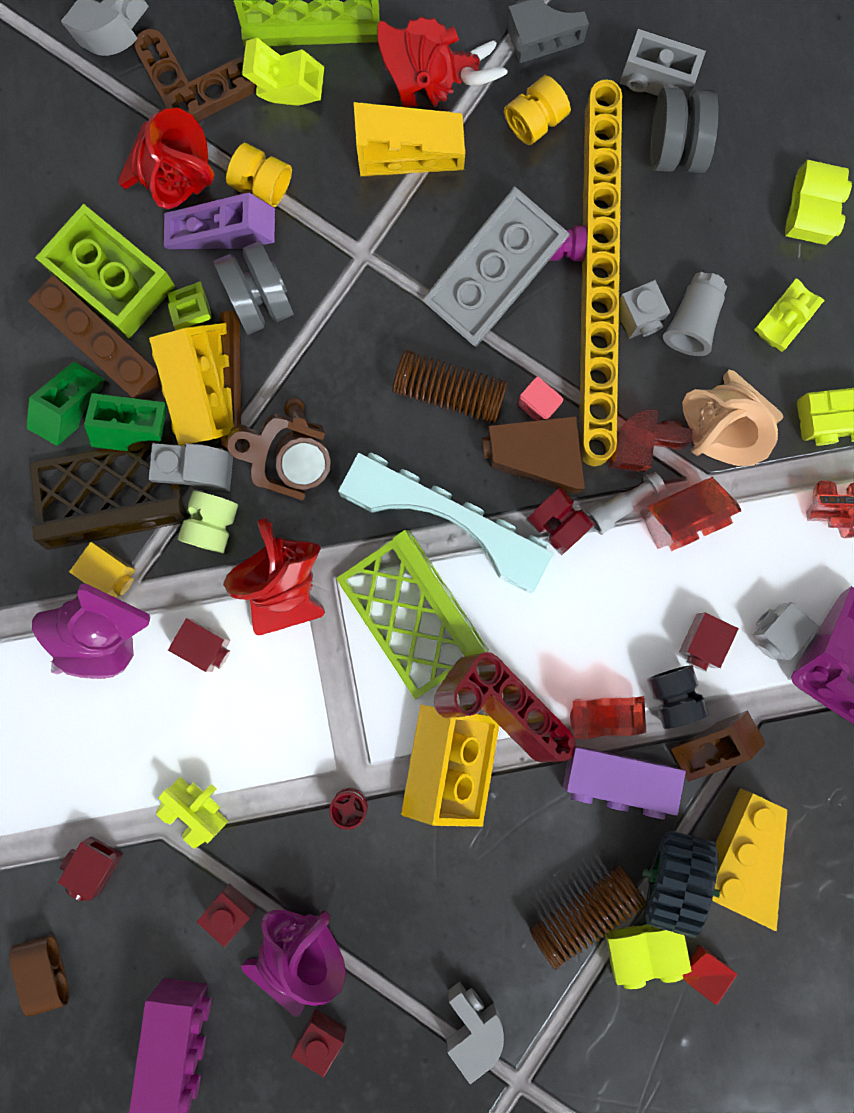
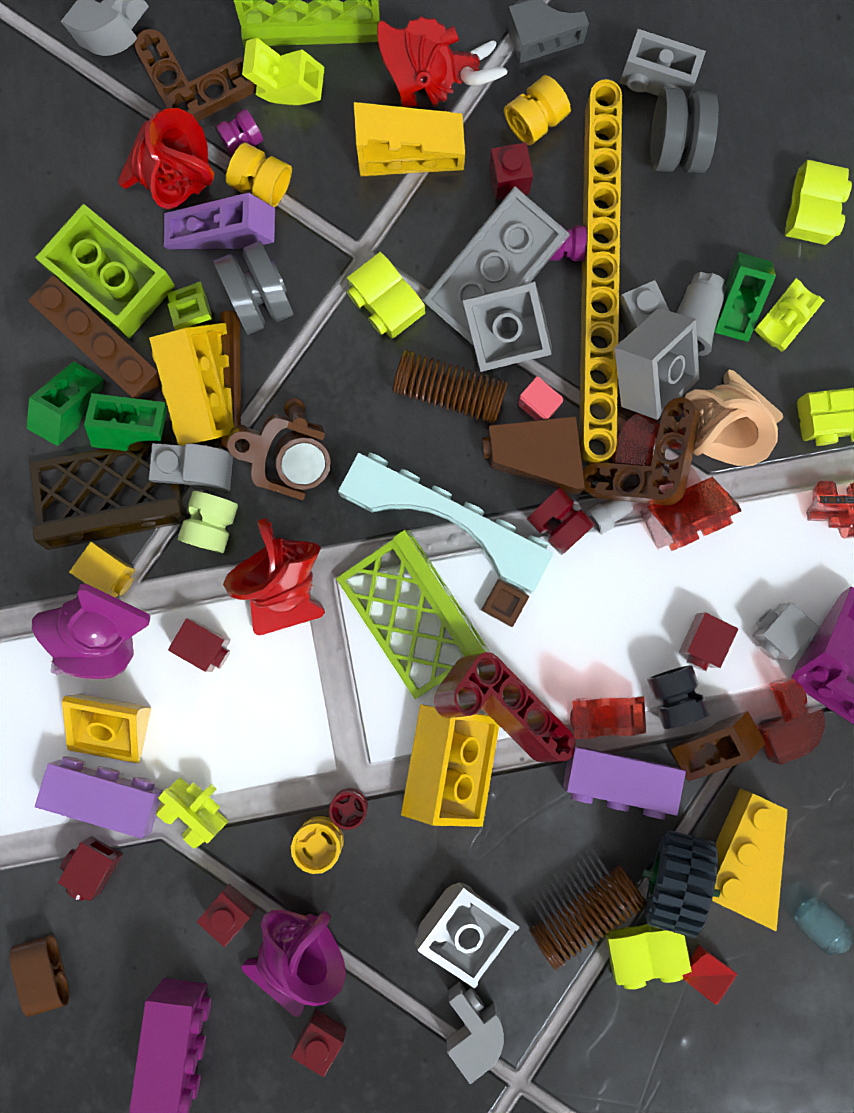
none -> medium lavender brick [34,756,164,839]
none -> yellow slope [62,694,152,764]
none -> magenta wheel [215,108,264,157]
none -> yellow wheel [291,816,344,874]
none -> neon yellow brick [346,252,425,339]
none -> light grey slope [414,882,519,988]
none -> light grey slope [463,281,552,372]
none -> reddish brown tile [480,579,530,628]
none -> dark red brick [489,142,533,200]
none -> reddish brown beam [583,397,700,505]
none -> light grey brick [615,308,699,420]
none -> green arch [714,252,776,342]
none -> clear red brick [757,678,825,765]
none -> clear light blue brick [794,898,853,956]

